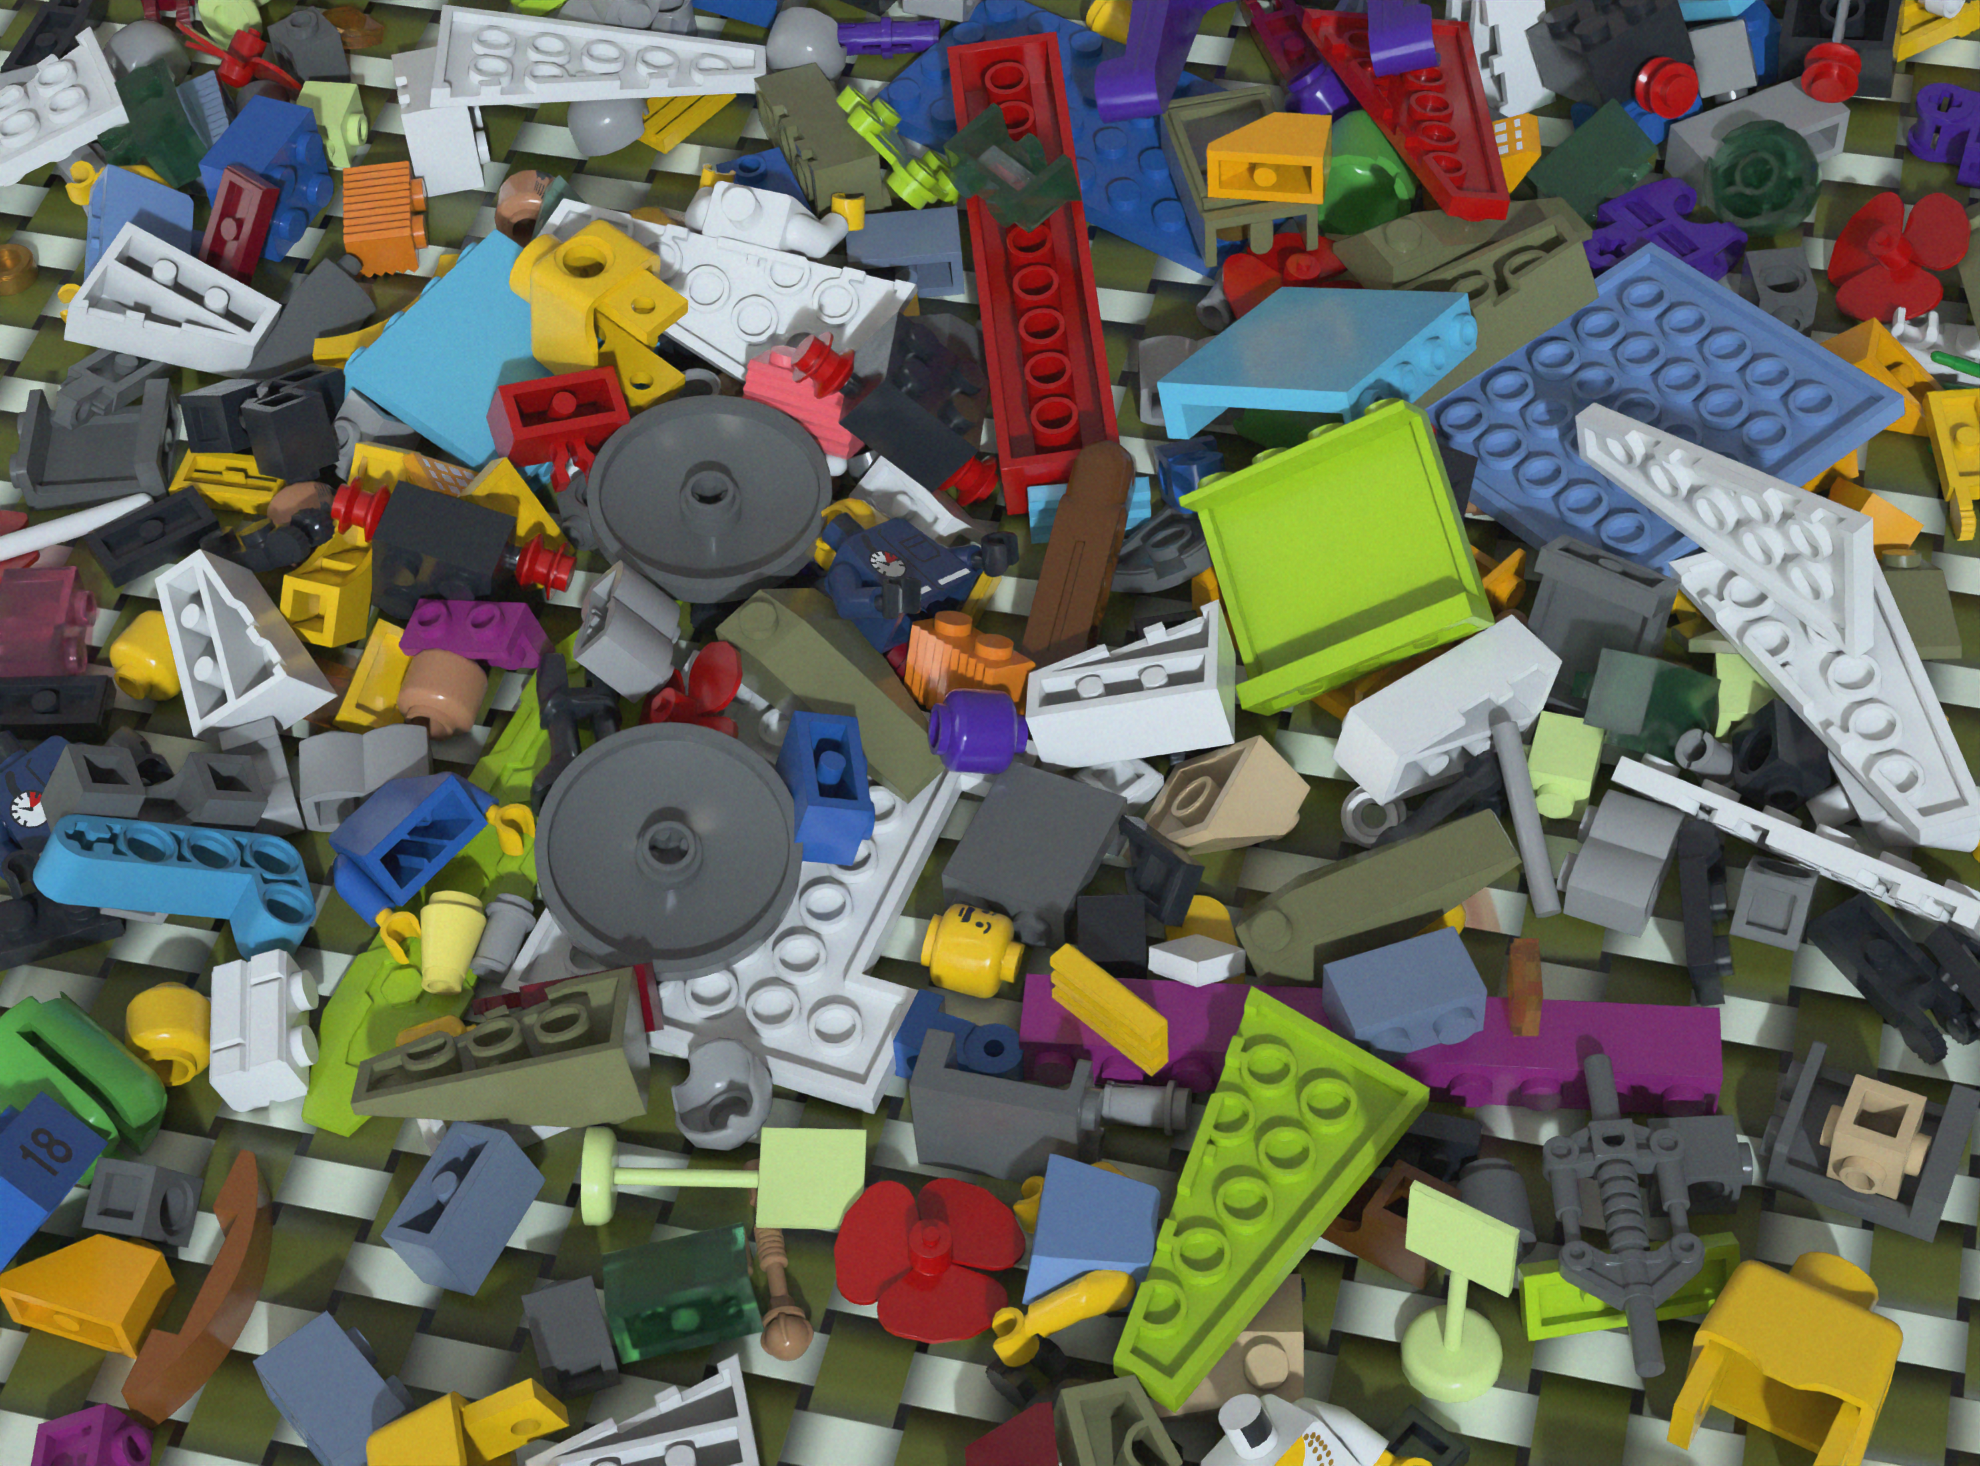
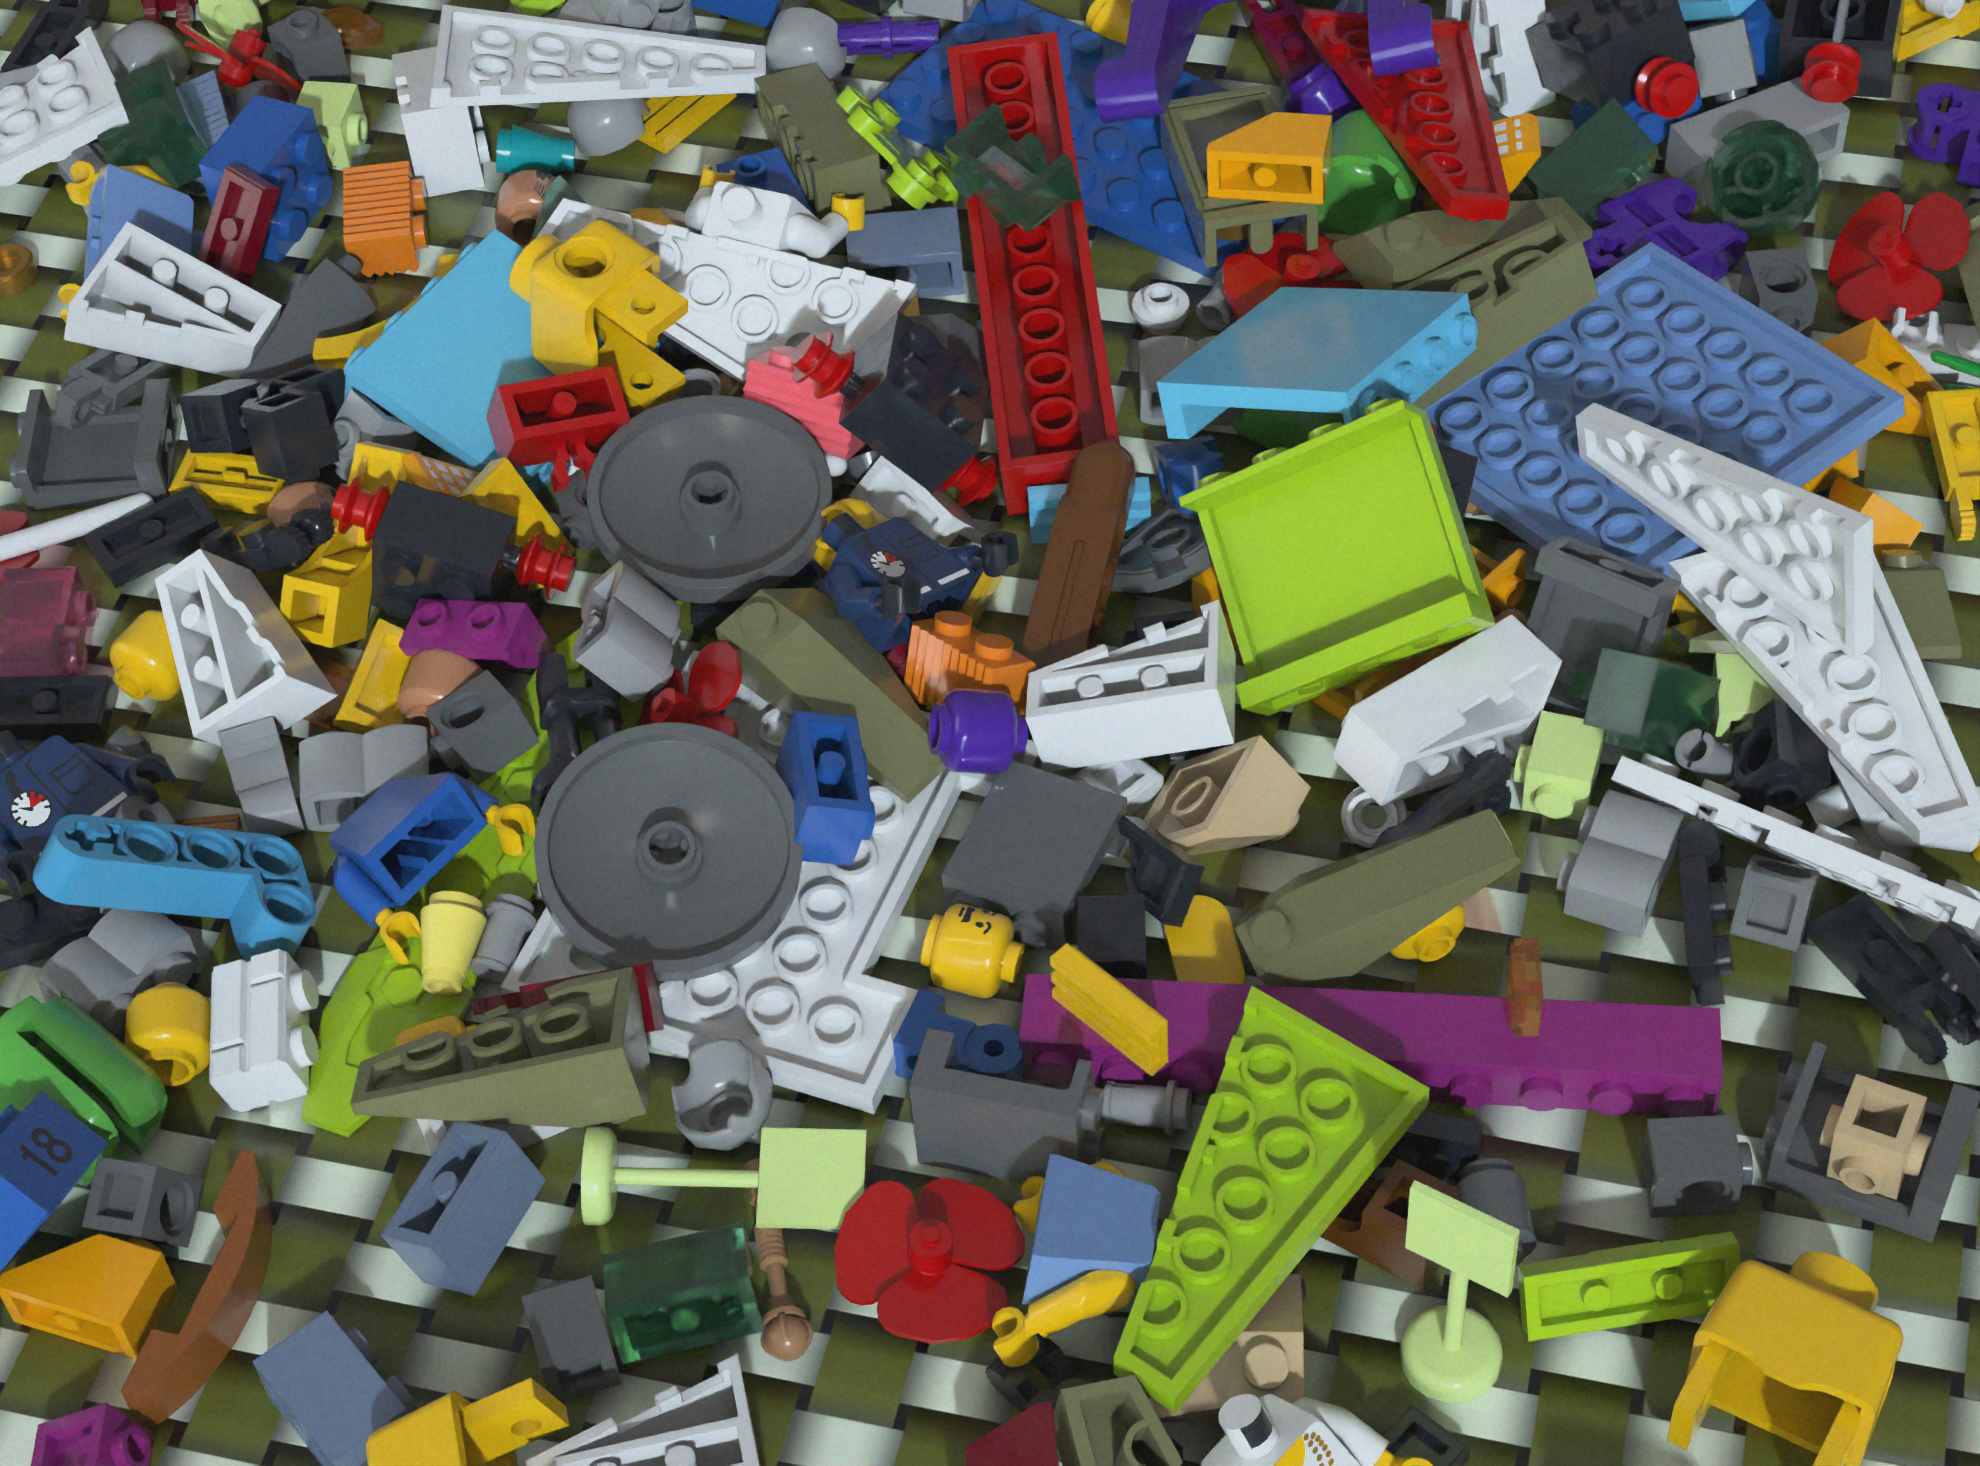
dark grey arch [40,744,269,833] -> none
white tile [1148,934,1246,987] -> none
sand blue brick [1322,926,1487,1064] -> none
light grey bar [1491,721,1562,918] -> none
dark grey bar [1542,1054,1705,1377] -> none
none -> light grey brick [35,909,200,1037]
none -> dark grey brick [425,670,540,786]
none -> teal cone [496,124,575,177]
none -> white plate [1132,283,1190,336]

